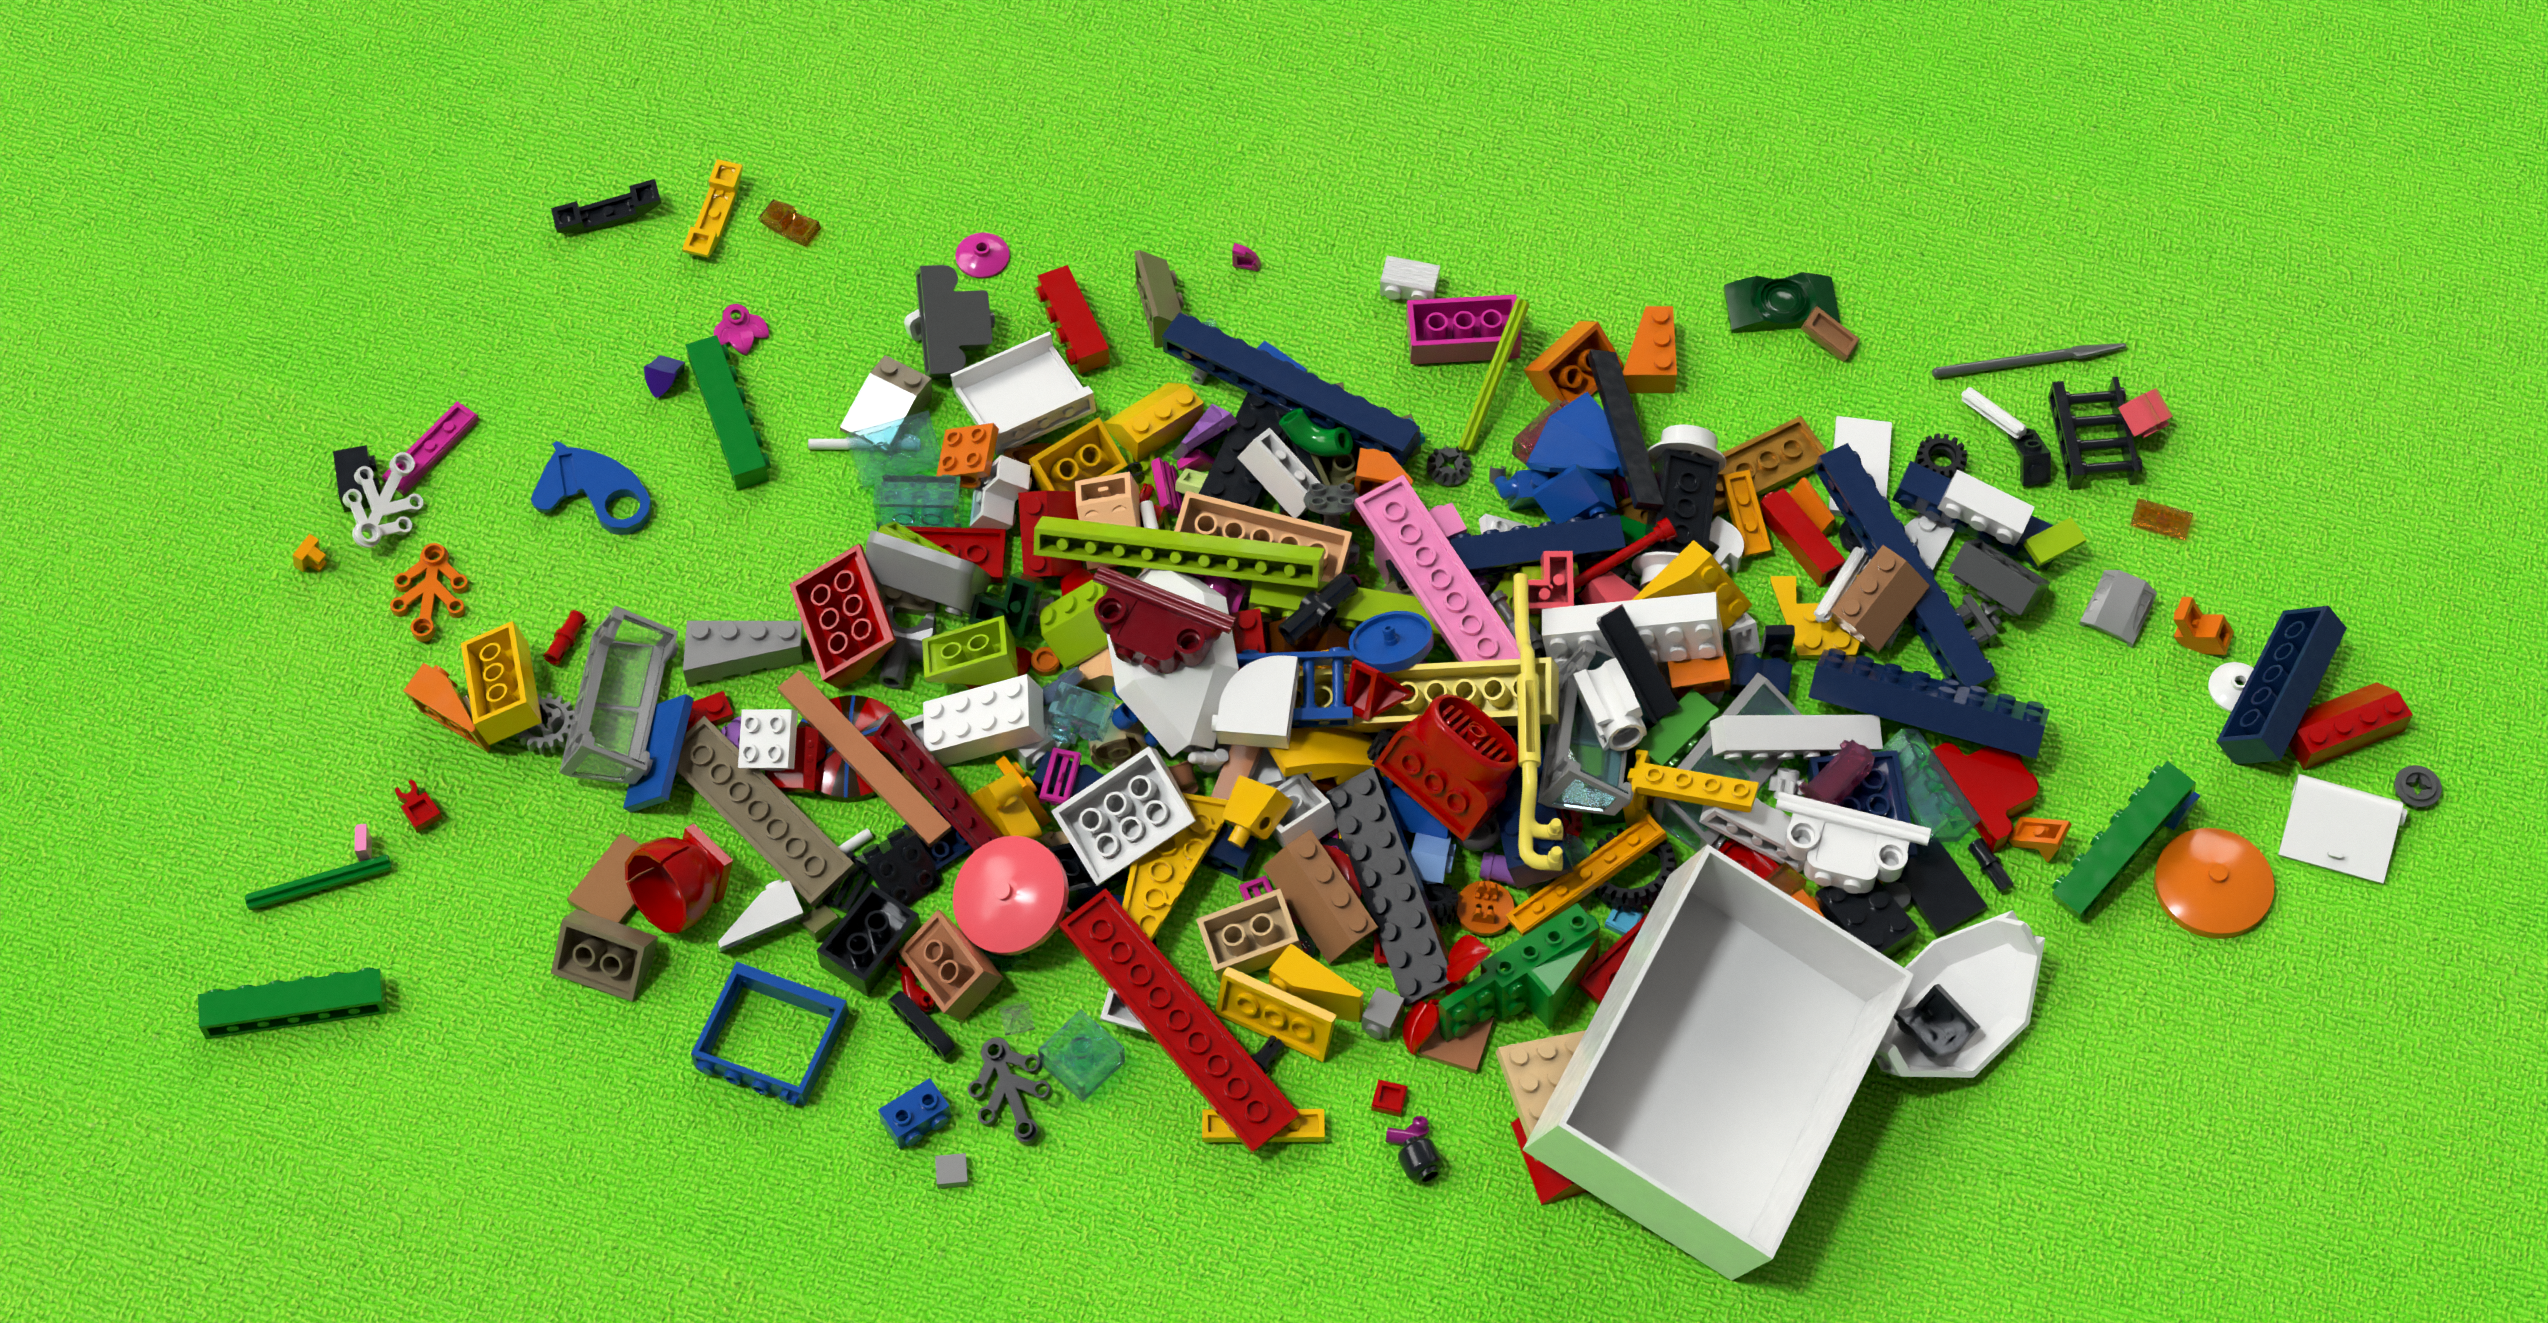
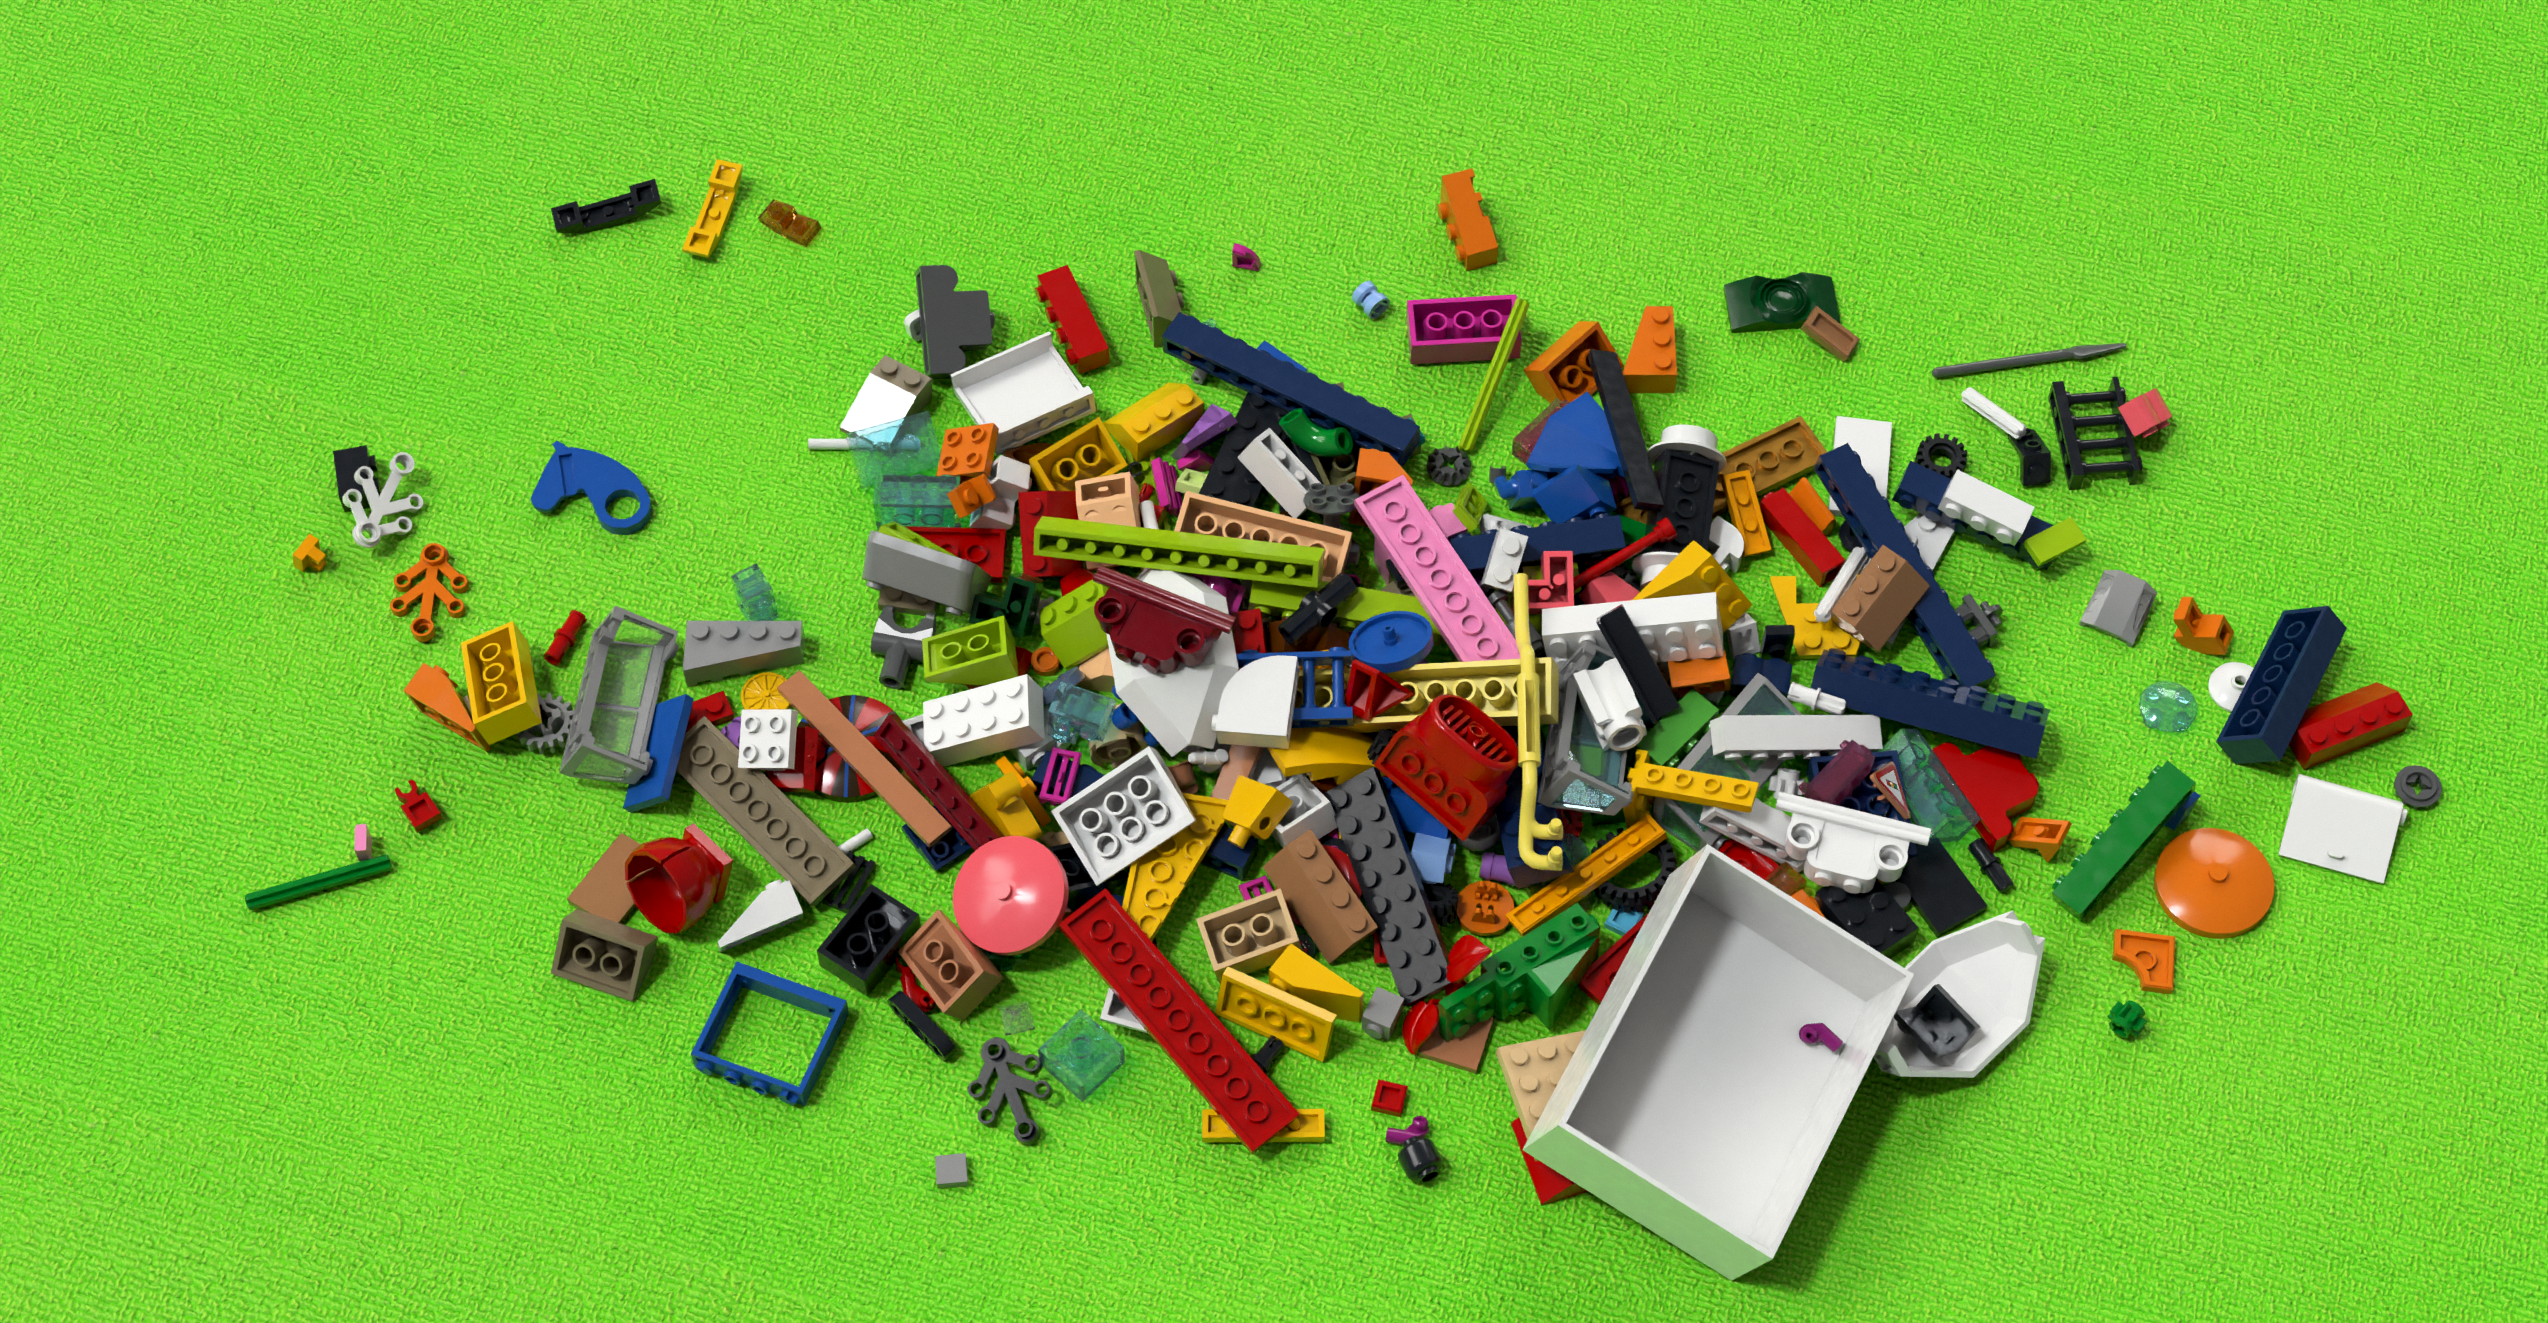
green brick [198,967,387,1039] -> none
dark pink tile [382,401,479,495] -> none
dark purple tile [644,355,685,398] -> none
green brick [685,335,771,490] -> none
dark pink plate [713,304,769,355] -> none
red slope [789,544,896,690] -> none
olive slope [799,903,840,942] -> none
black bracket [856,828,941,906] -> none
blue brick [878,1078,951,1149] -> none
dark pink dish [955,232,1010,279] -> none
white brick [1380,255,1440,300] -> none
dark grey brick [1948,538,2050,617] -> none
clear orange slope [2130,498,2193,540] -> none
none -> clear light blue brick [731,563,778,621]
none -> yellow wheel [741,672,791,710]
none -> orange bracket [947,474,997,519]
none -> light blue wheel [1352,281,1390,319]
none -> orange wedge [1437,168,1498,271]
none -> lime tile [1452,482,1488,532]
none -> white brick [1480,528,1528,594]
none -> white axle [1787,682,1846,715]
none -> magenta arm [1799,1023,1843,1052]
none -> piece [1870,761,1910,820]
none -> green gear [2107,1000,2147,1038]
none -> orange tile [2112,929,2175,994]
none -> clear light blue dish [2139,681,2197,732]

